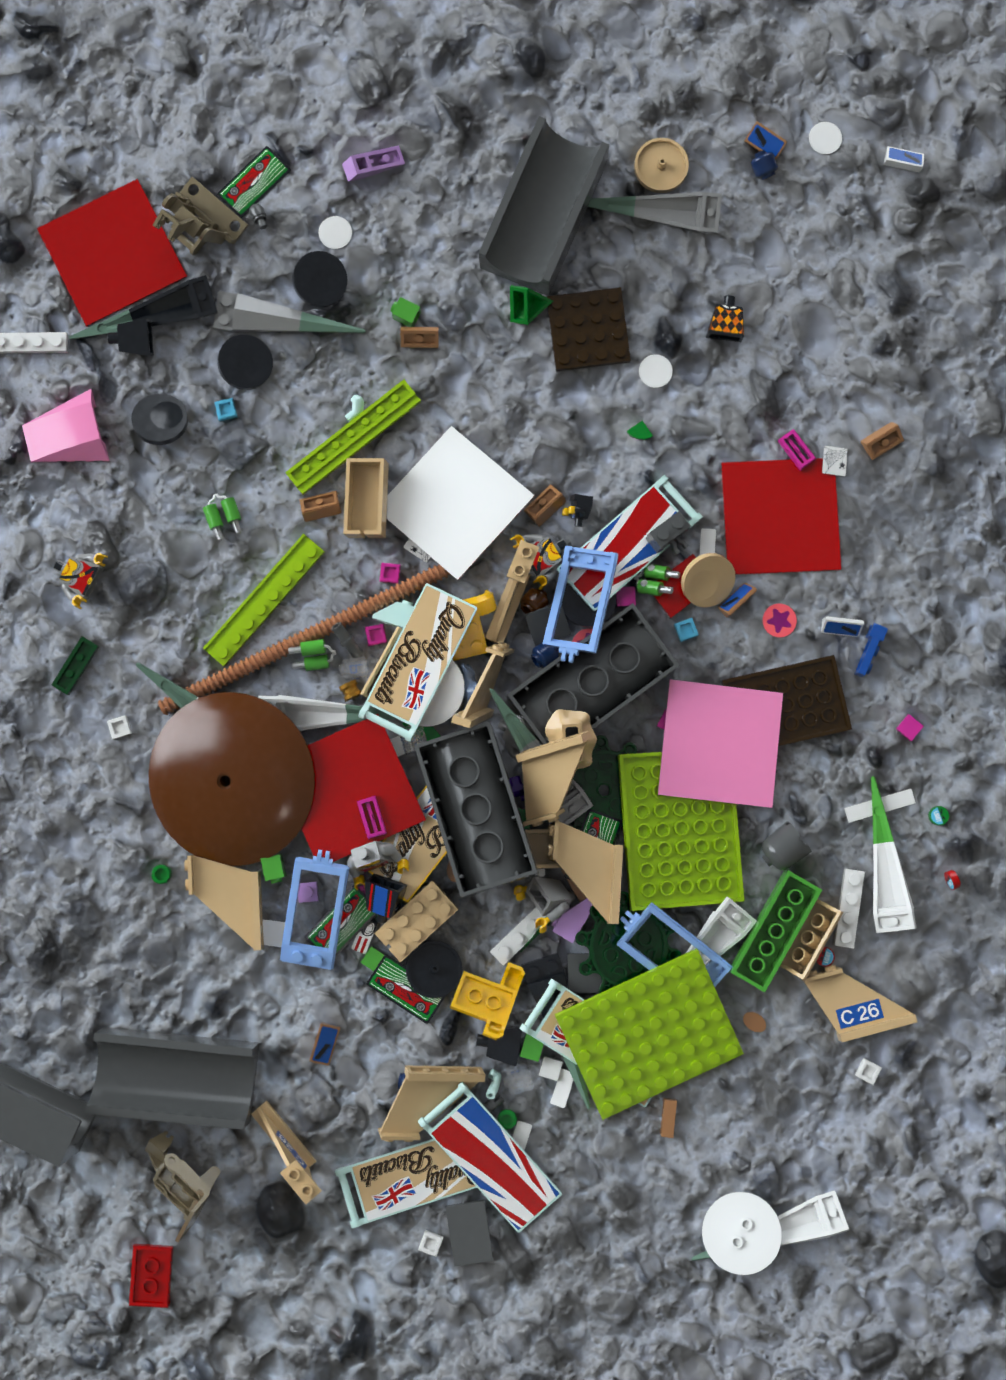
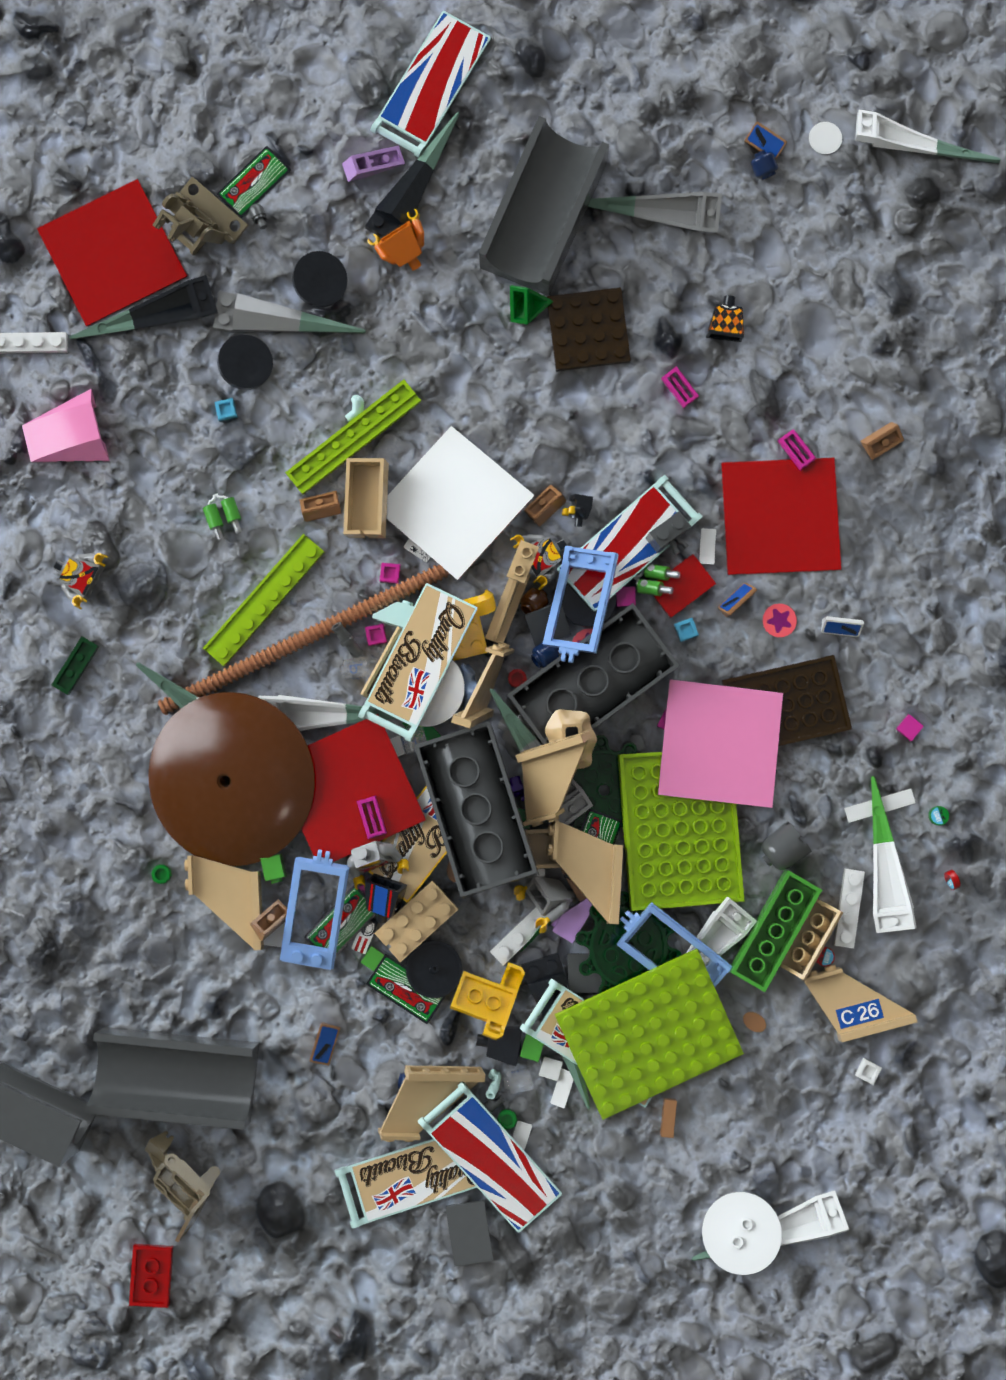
white tile [107,715,132,739] -> none
black torso [108,319,154,356] -> none
black piece [131,394,188,445] -> none
tan piece [251,1100,322,1204] -> none
bright green piece [288,639,336,671] -> none
lavender plate [298,882,319,903] -> none
white sticker [318,216,352,249] -> none
pearl gold wheel [339,680,362,702] -> none
bright green brick [391,297,421,327] -> none
medium nougat plate [400,327,439,348] -> none
white tile [418,1230,444,1257] -> none
green tile [626,420,653,440] -> none
tan piece [634,138,689,193] -> none
white sticker [639,355,673,388] -> none
tan piece [681,553,735,607] -> none
white sticker [822,446,848,476] -> none
blue plate [854,623,888,677] -> none
slope [883,146,924,173] -> none
none -> medium nougat slope [250,900,287,942]
none -> black plate [365,112,459,238]
none -> orange torso [368,209,424,271]
none -> flag [370,11,491,158]
none -> red tile [508,669,527,688]
none -> dark pink tile [661,366,699,409]
none -> white plate [855,110,1001,163]

